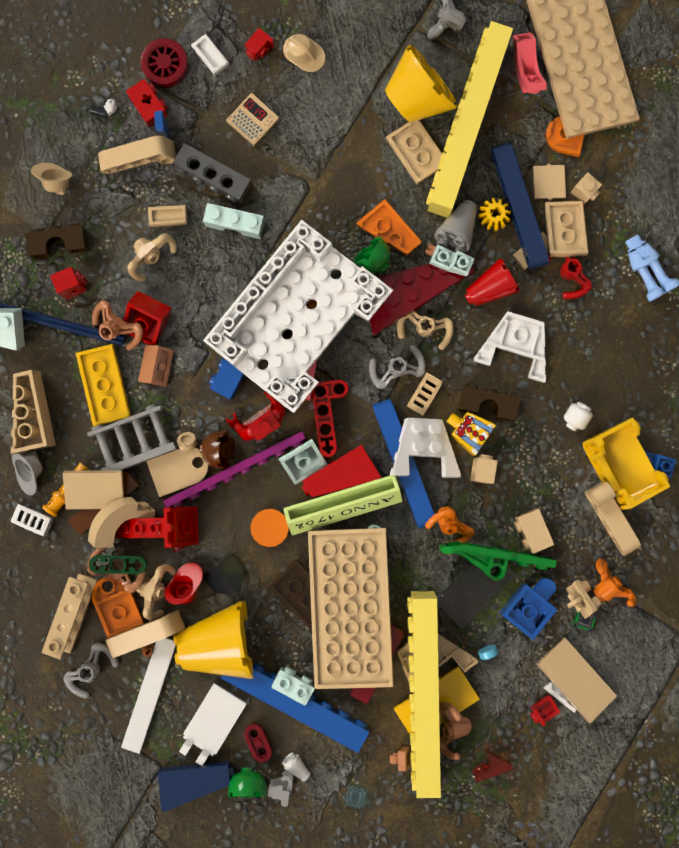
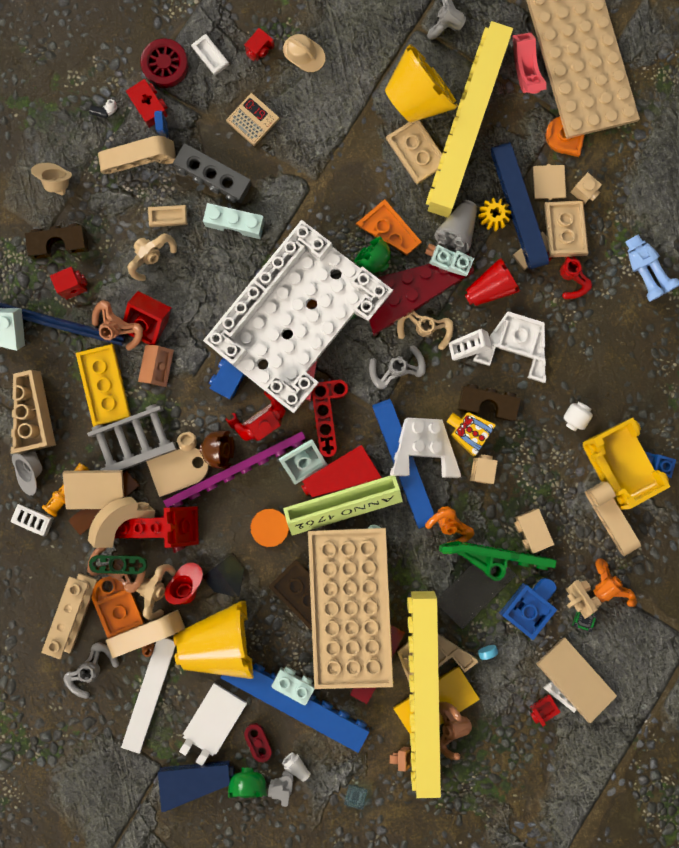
tan slope [407,373,443,416] -> none
clear red slope [472,749,513,783] -> none
none -> white slope [449,329,492,361]

